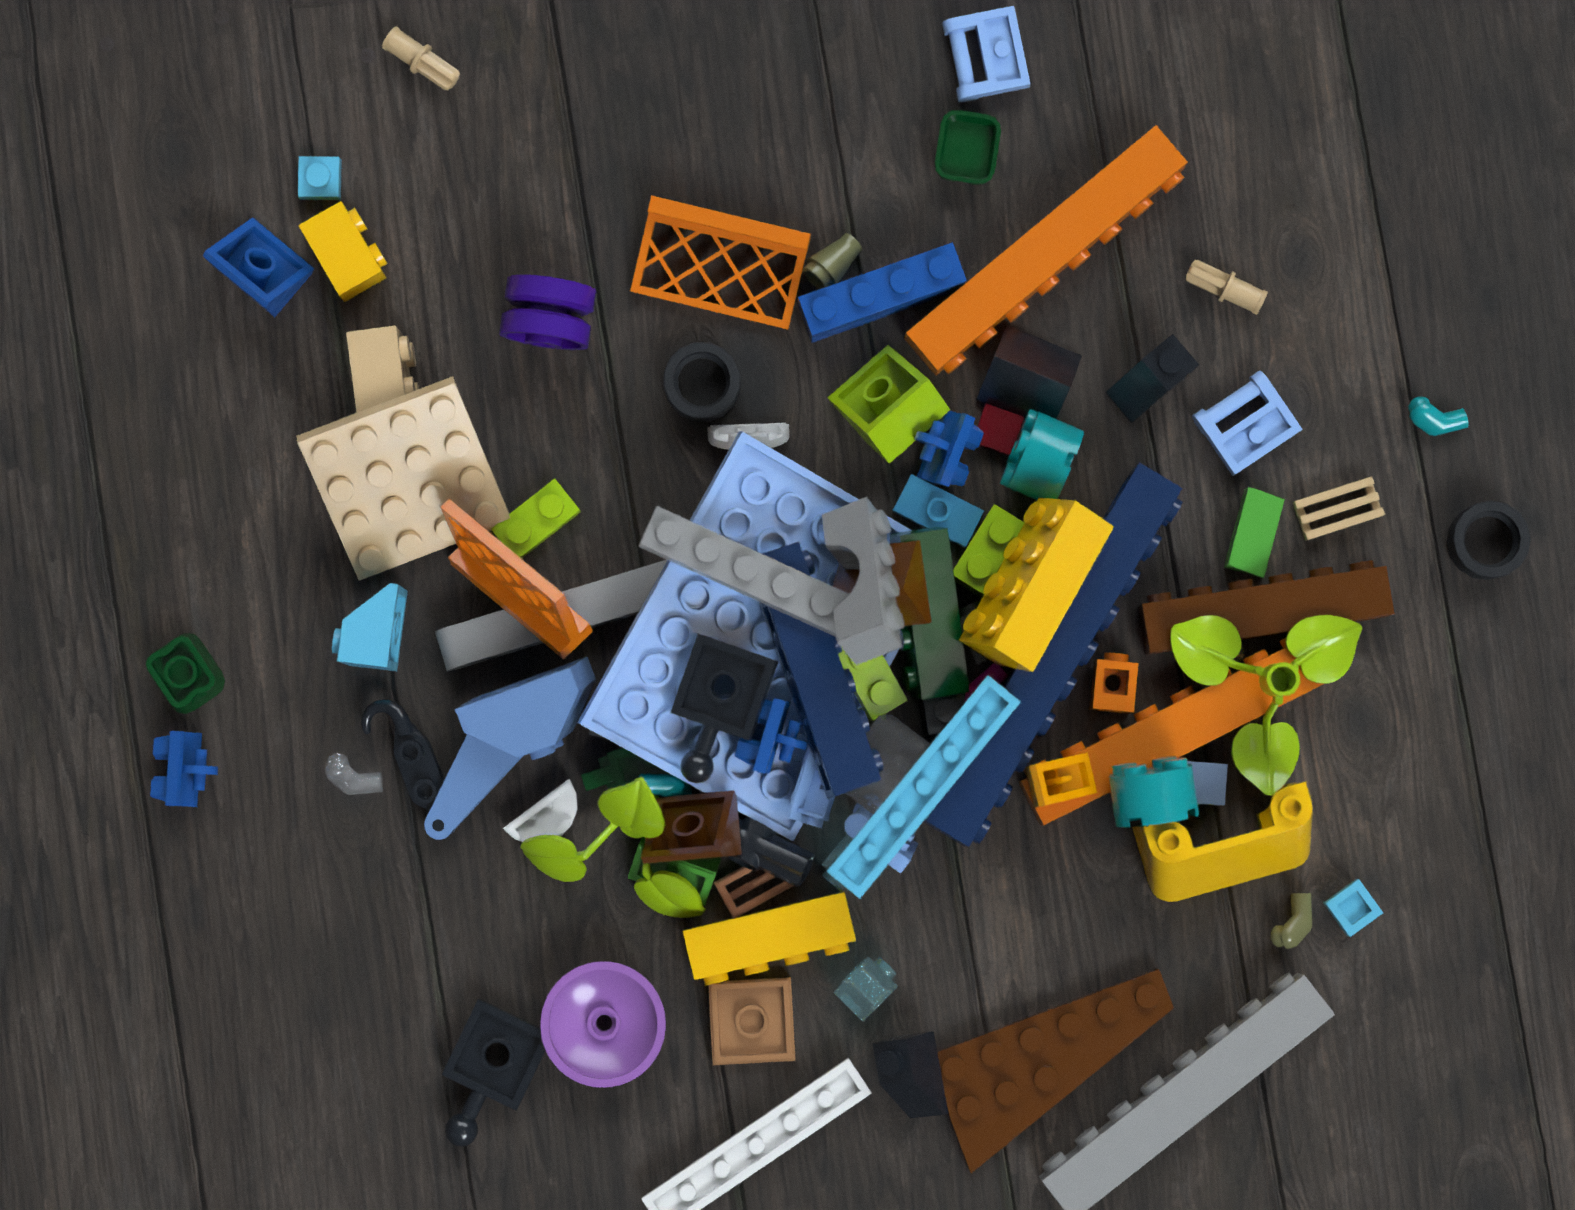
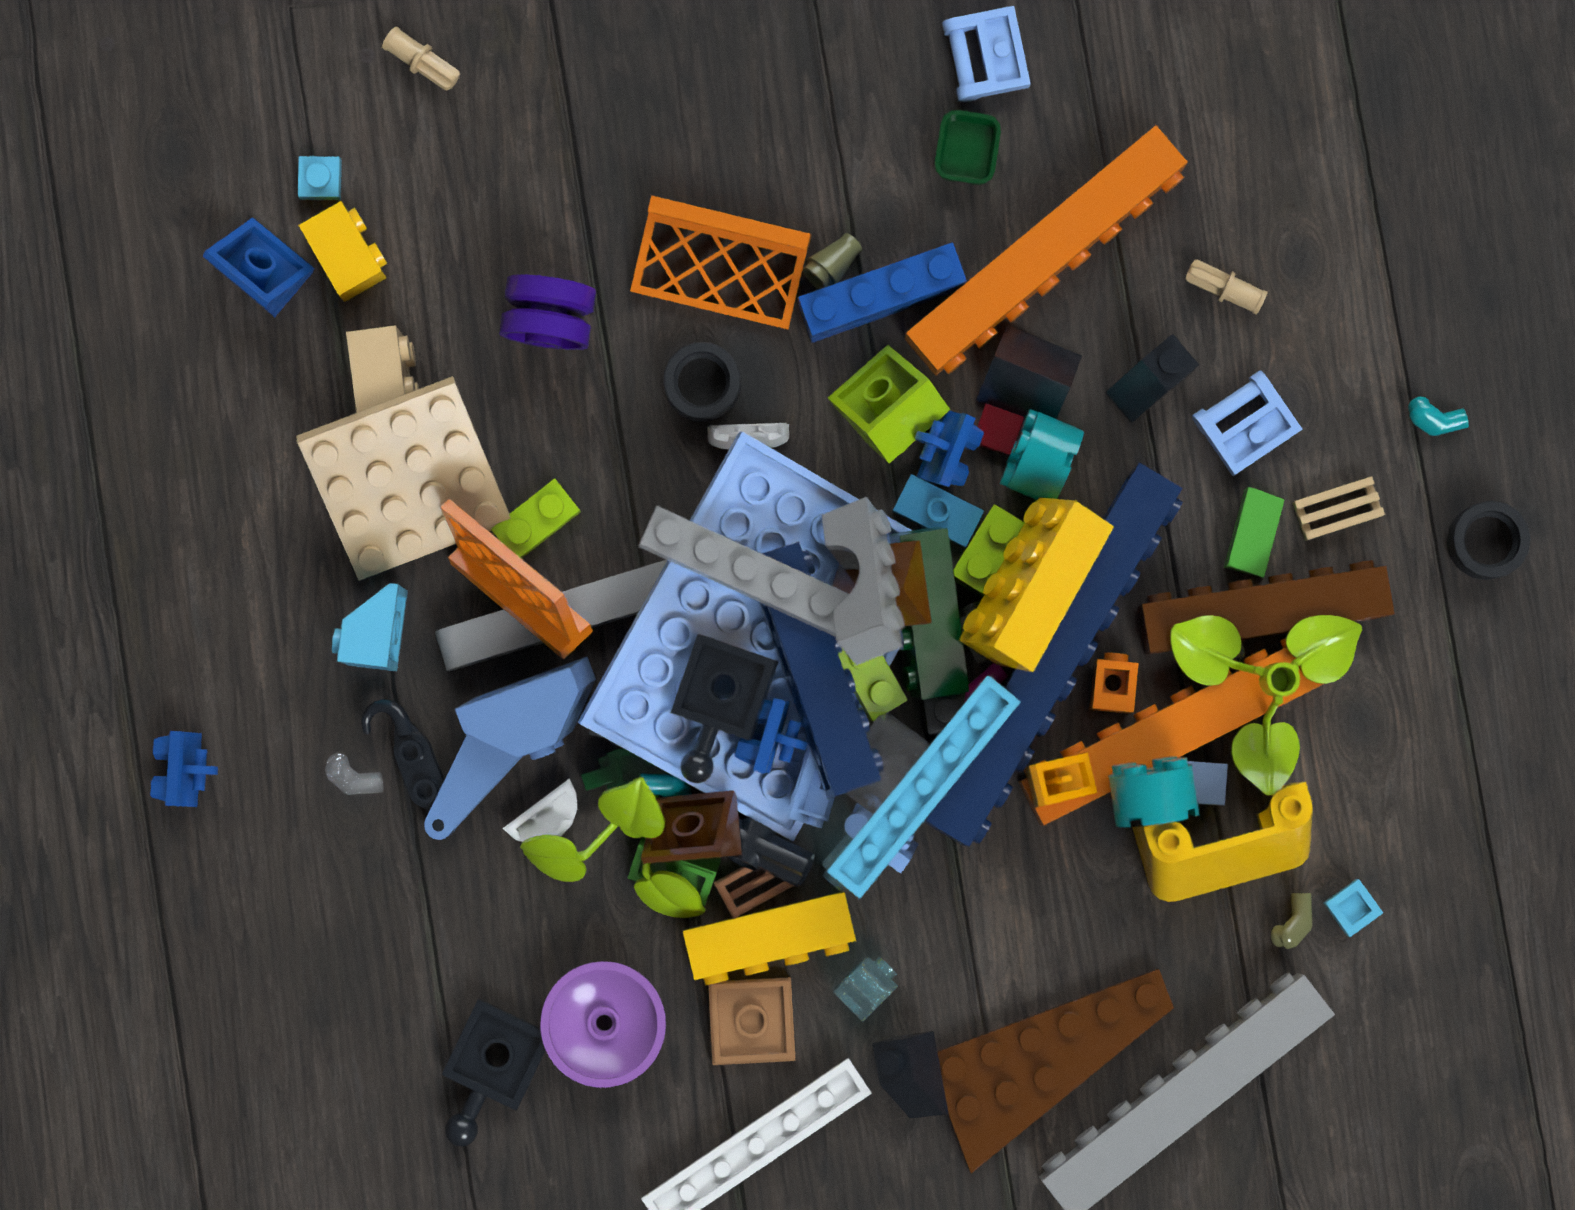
dark green piece [146,633,225,714] -> none

